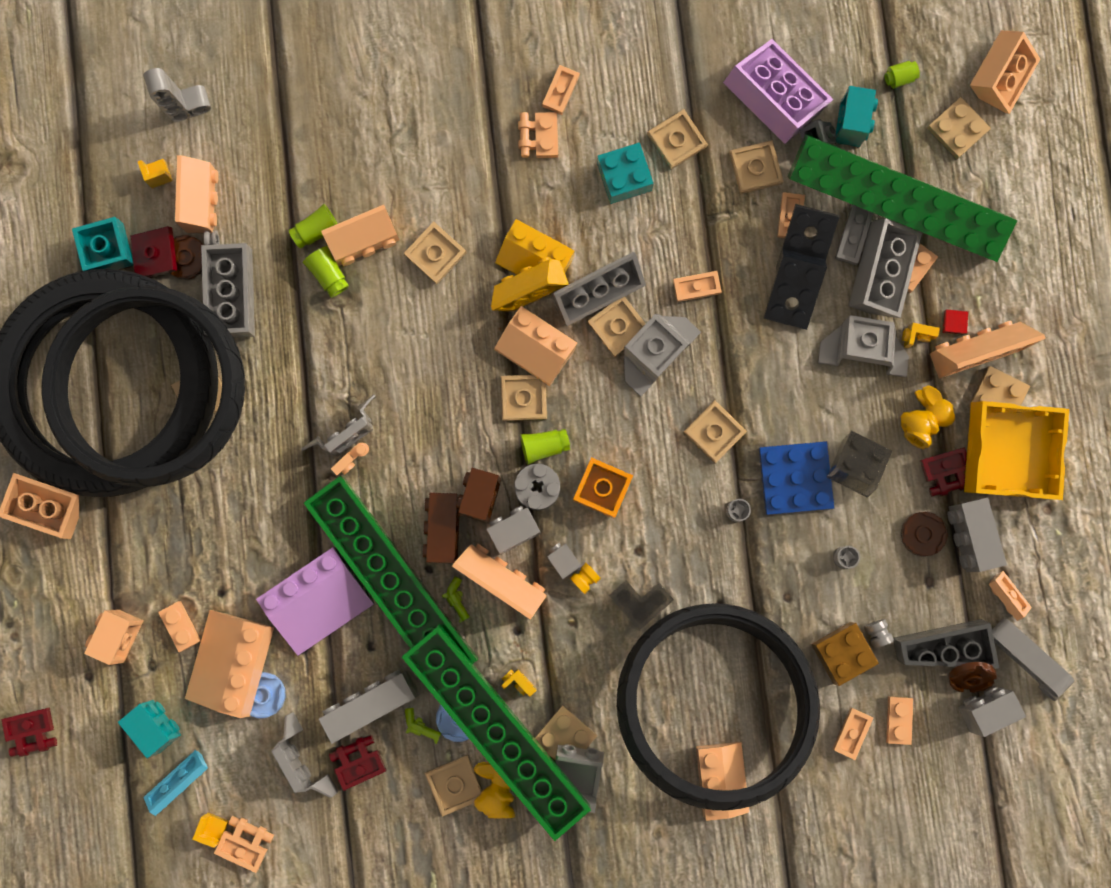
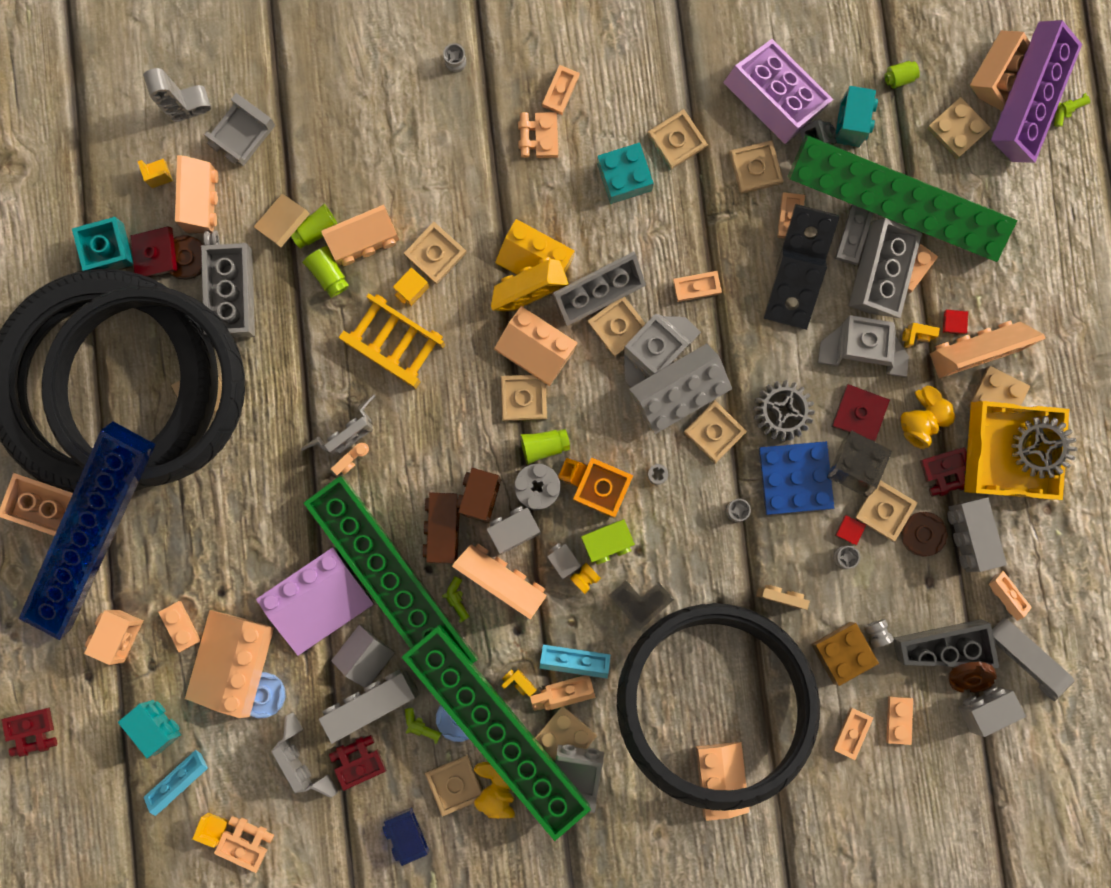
none -> clear blue brick [19,421,156,640]
none -> light grey panel [204,93,275,166]
none -> tan tile [254,194,310,247]
none -> light grey slope [331,624,395,688]
none -> yellow fence [339,293,445,389]
none -> clear blue brick [382,807,430,866]
none -> yellow brick [393,267,430,306]
none -> light grey wheel [443,43,466,73]
none -> light nougat hinge [530,675,596,711]
none -> medium azure plate [539,645,611,679]
none -> light orange brick [558,458,587,487]
none -> lime brick [580,519,635,565]
none -> light grey brick [629,344,732,434]
none -> light grey bush [647,464,668,485]
none -> light grey gear [753,380,815,441]
none -> tan plate [756,585,810,610]
none -> dark red plate [831,384,890,442]
none -> red tile [835,515,866,546]
none -> tan plate [854,479,918,542]
none -> medium lavender brick [991,20,1082,163]
none -> light grey gear [1011,416,1077,478]
none -> lime piece [1053,93,1090,127]

